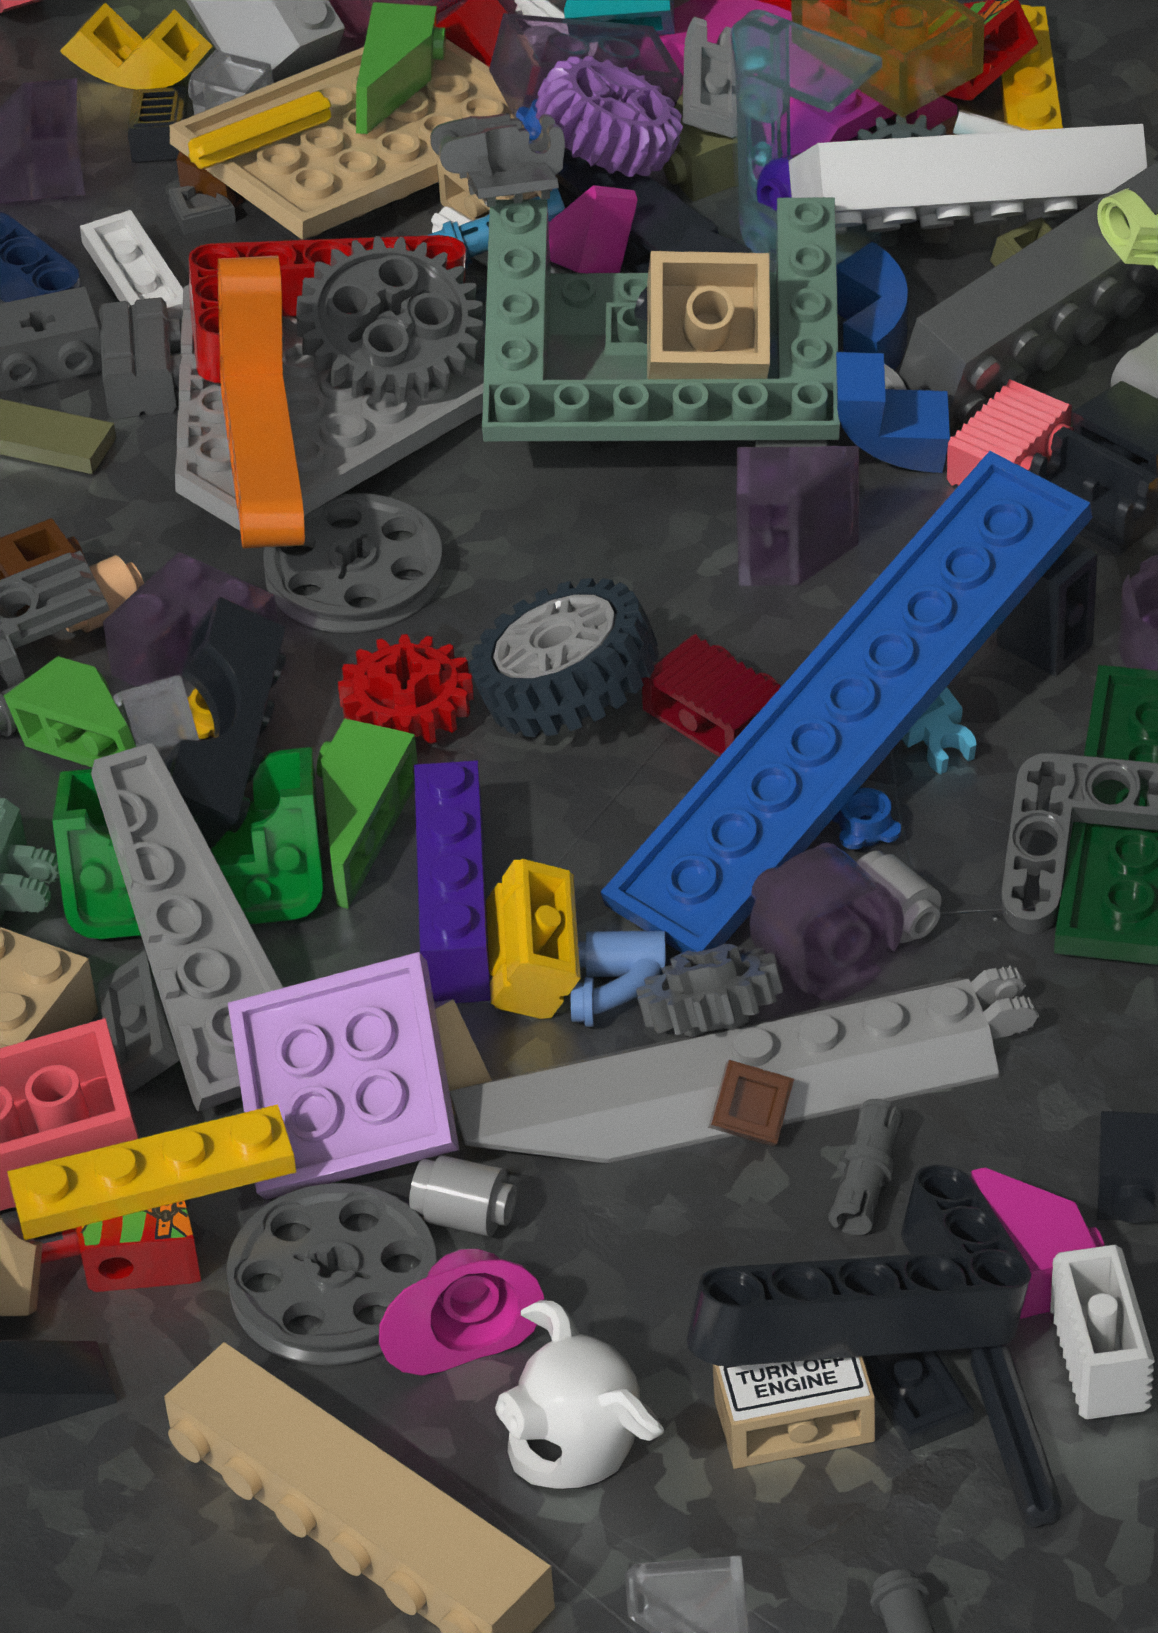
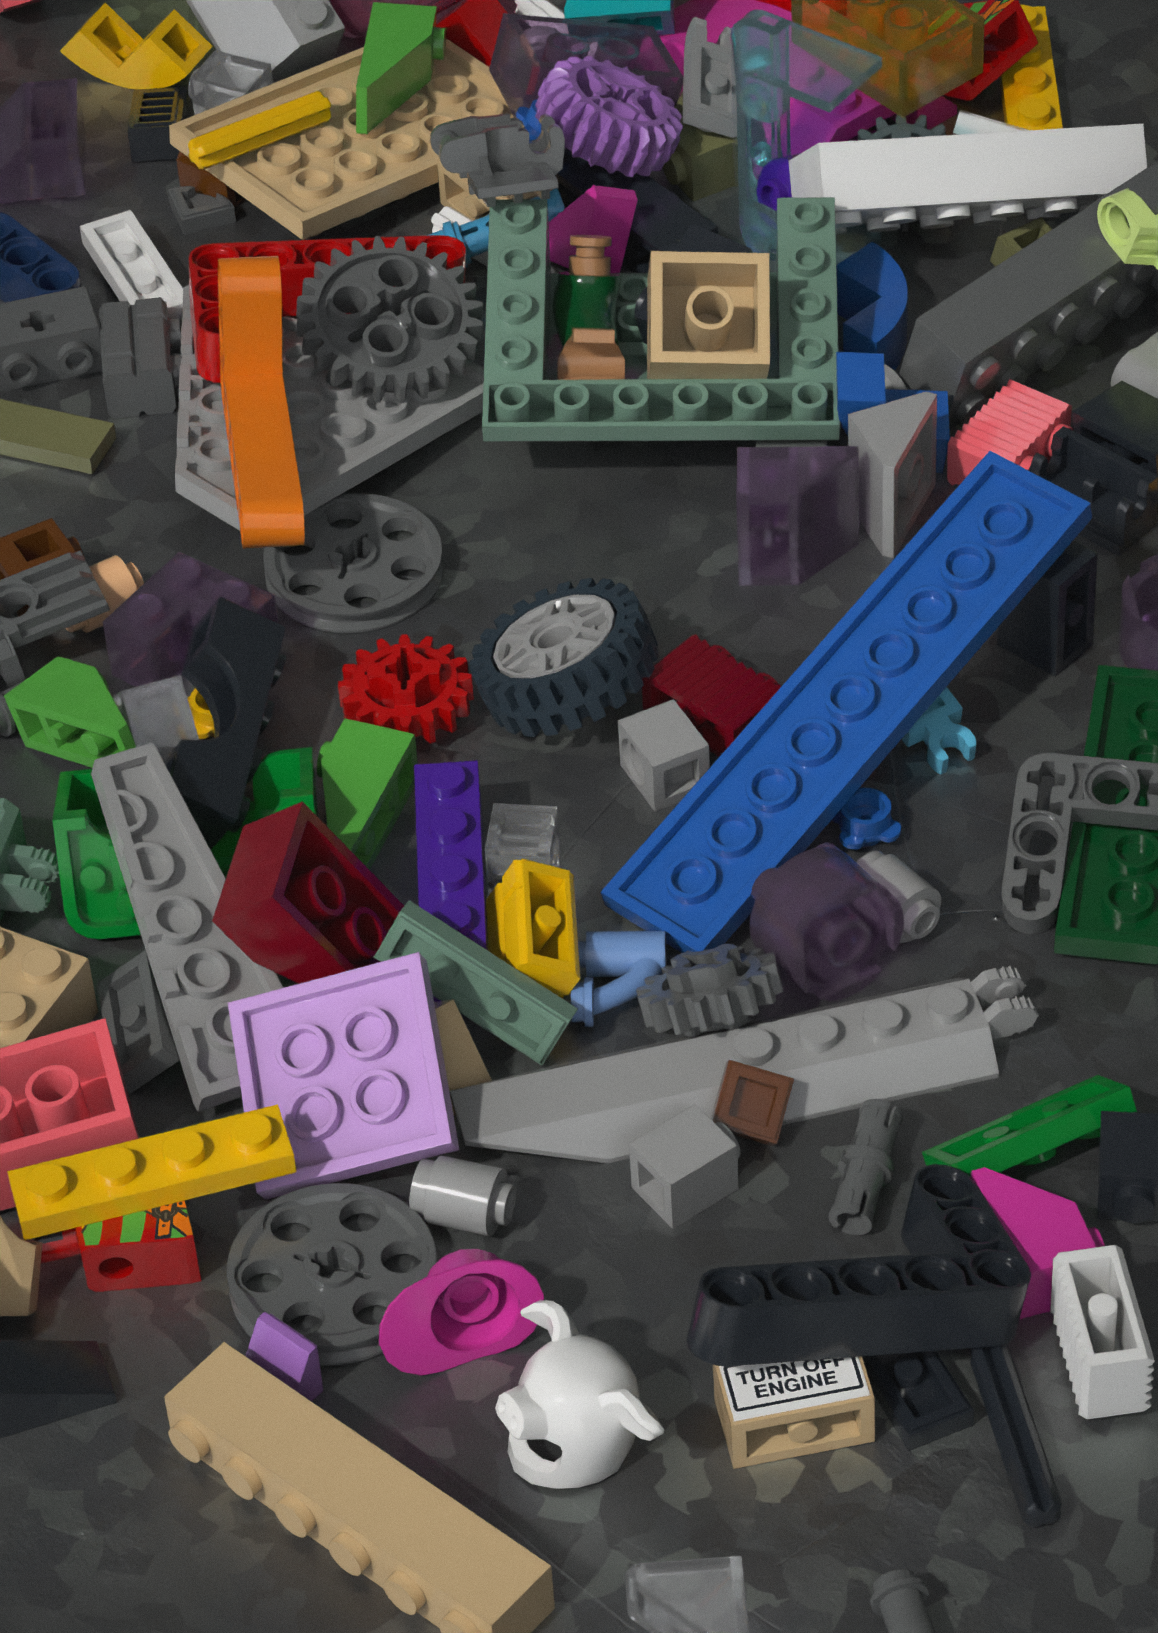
none -> dark red slope [212,801,404,984]
none -> medium lavender slope [246,1312,323,1402]
none -> sand green tile [374,900,578,1065]
none -> clear brick [485,803,561,895]
none -> piece [553,235,625,380]
none -> light grey brick [618,699,710,812]
none -> light grey brick [629,1104,740,1229]
none -> light grey slope [848,392,937,558]
none -> green plate [922,1075,1137,1177]

